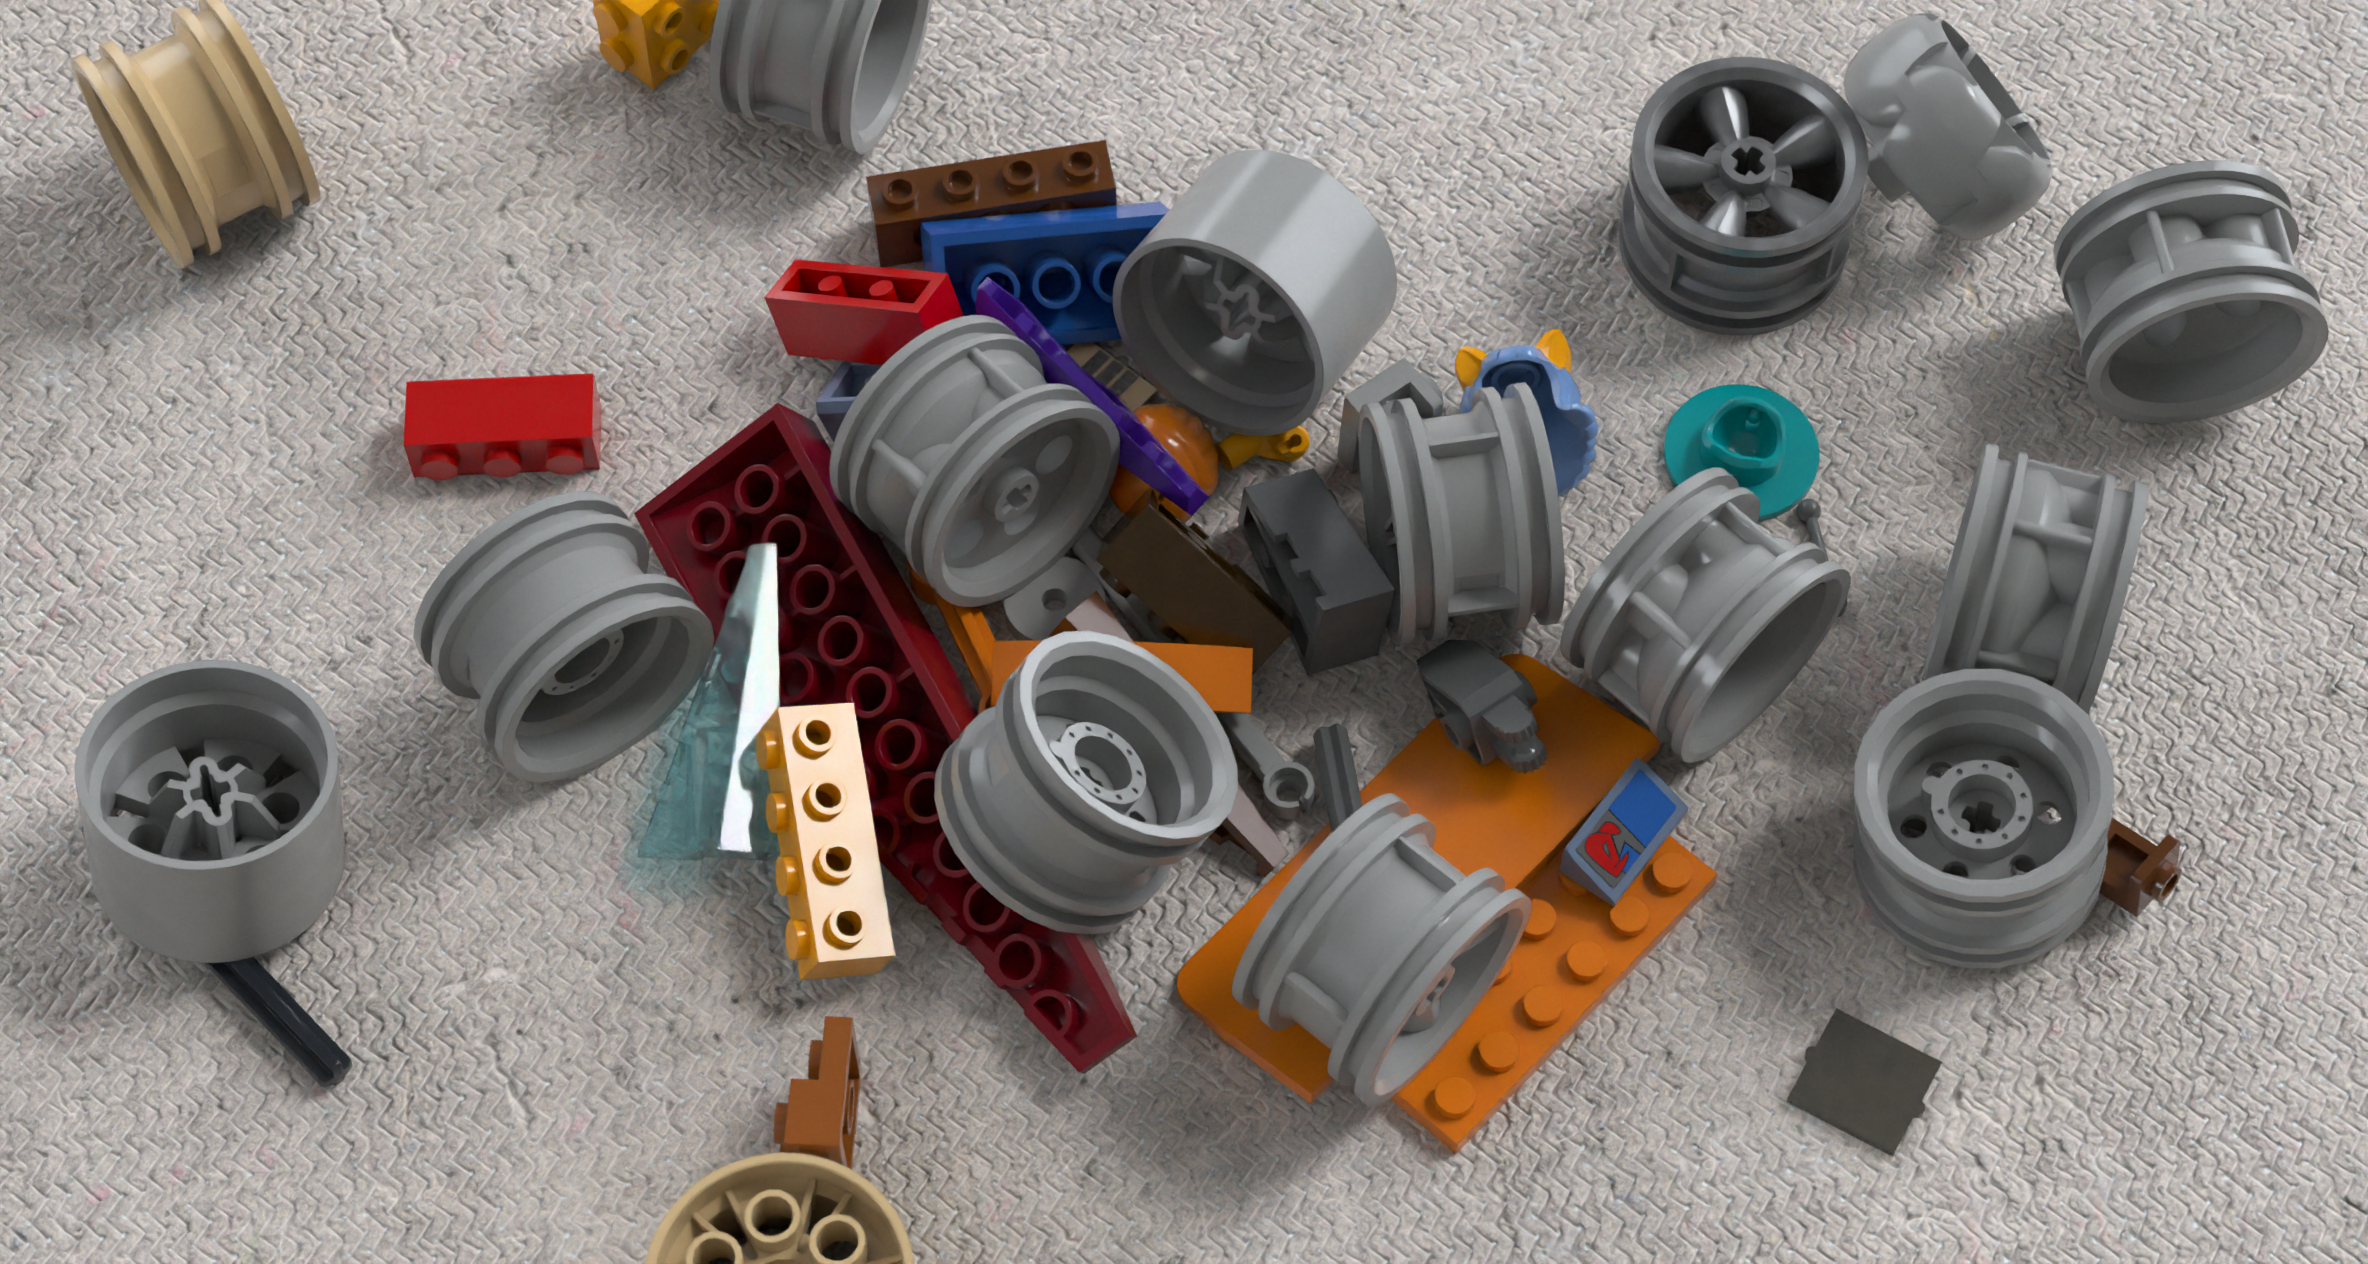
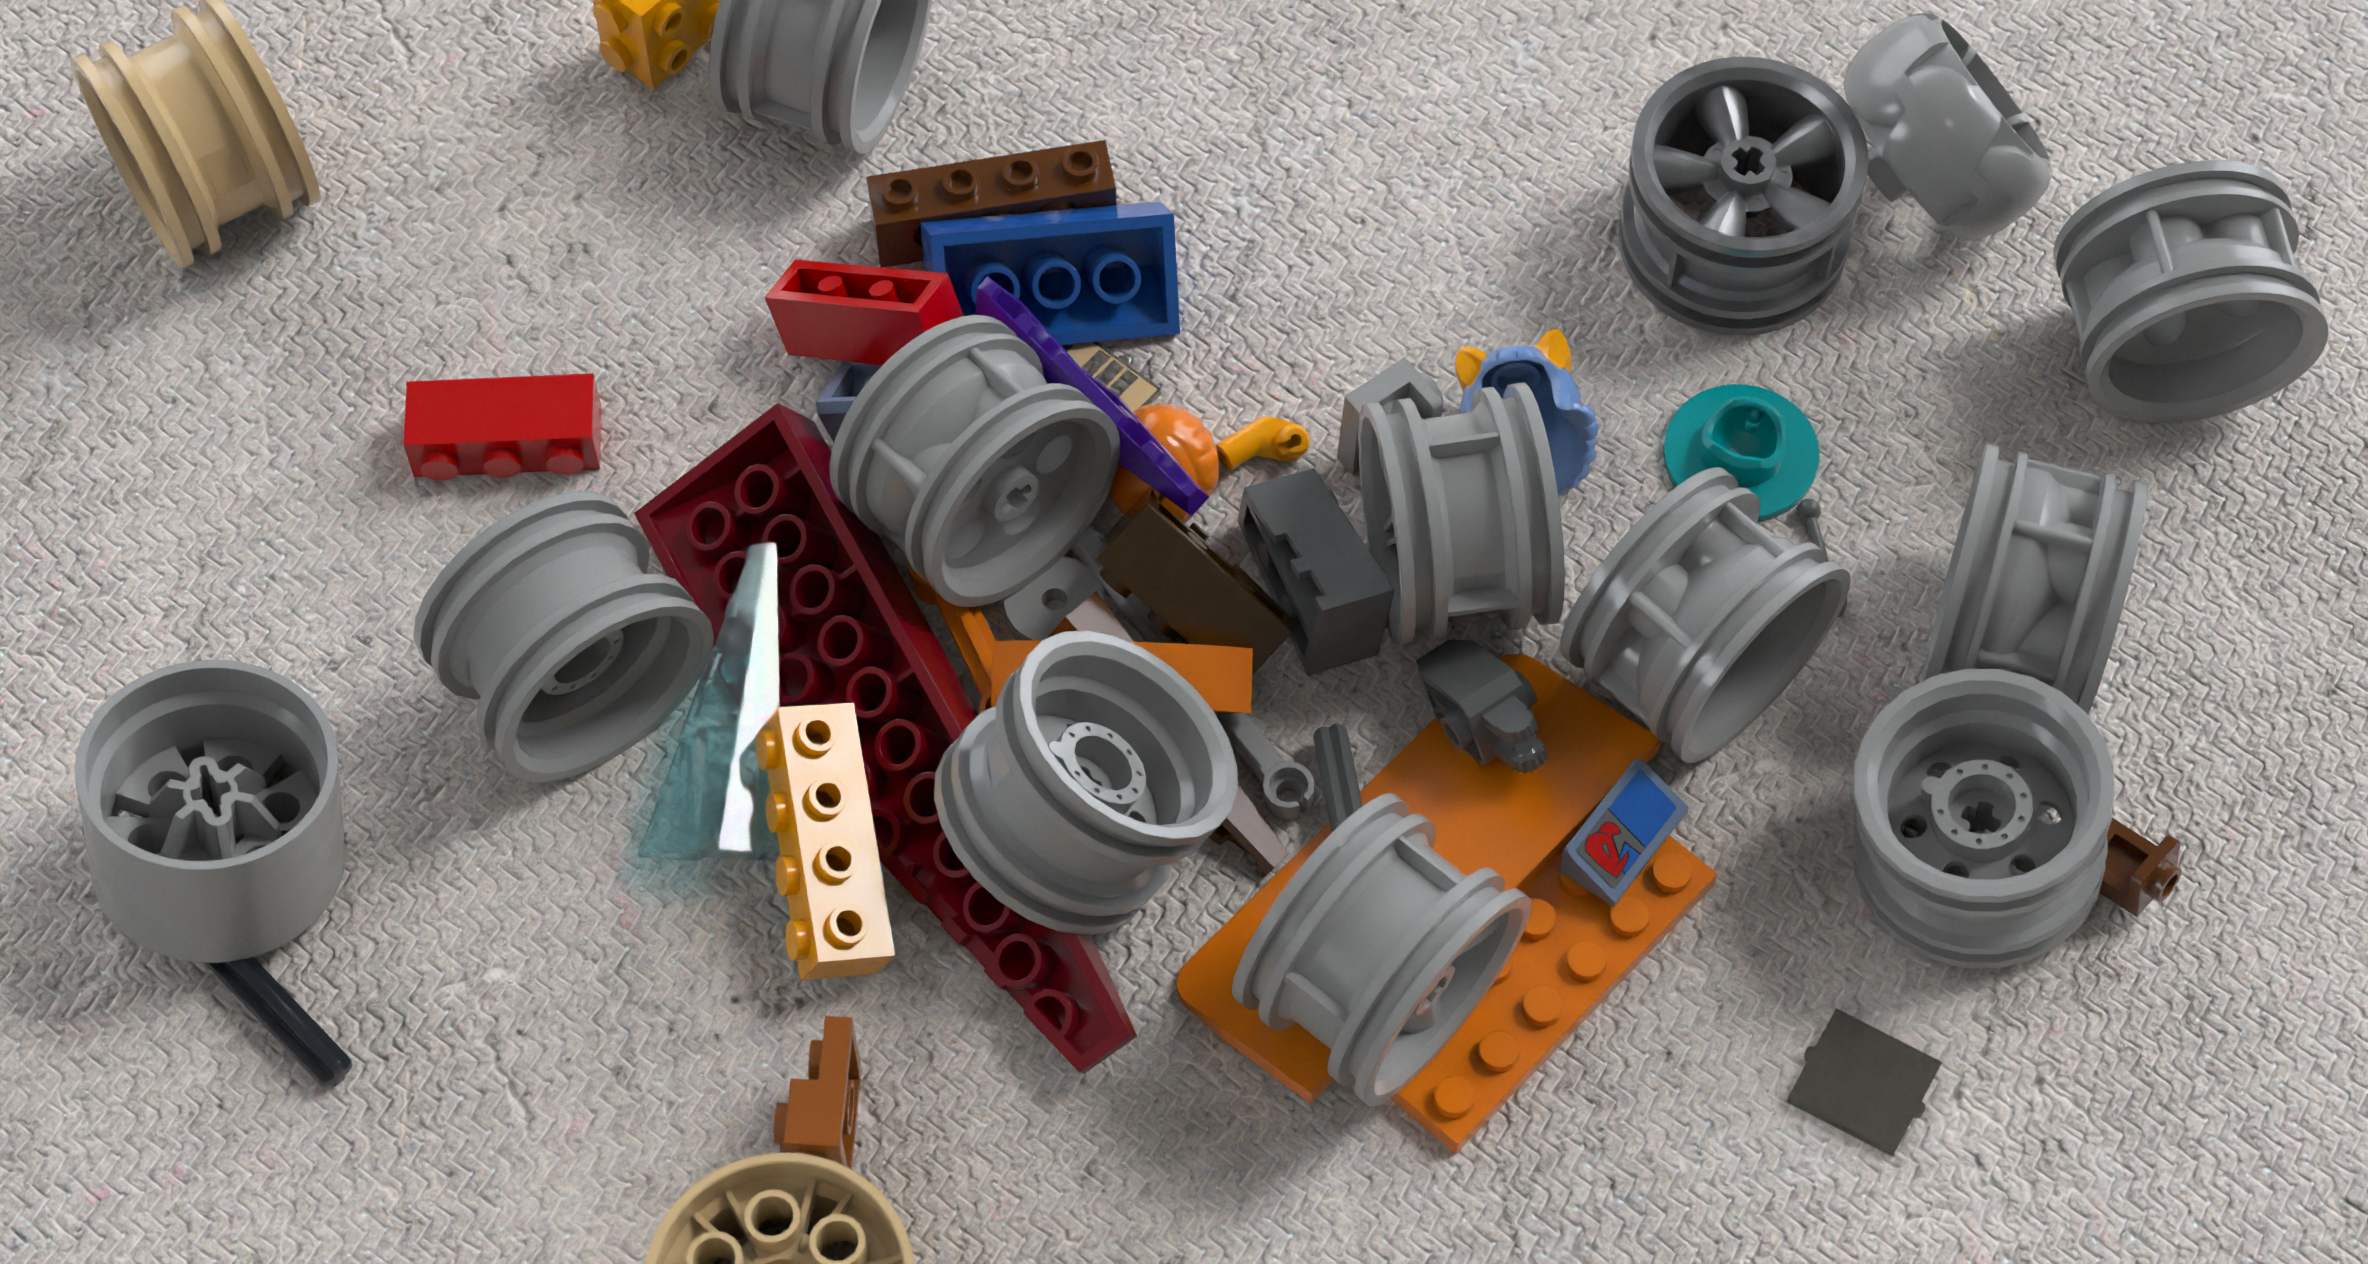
light grey wheel [1113,150,1397,436] -> none

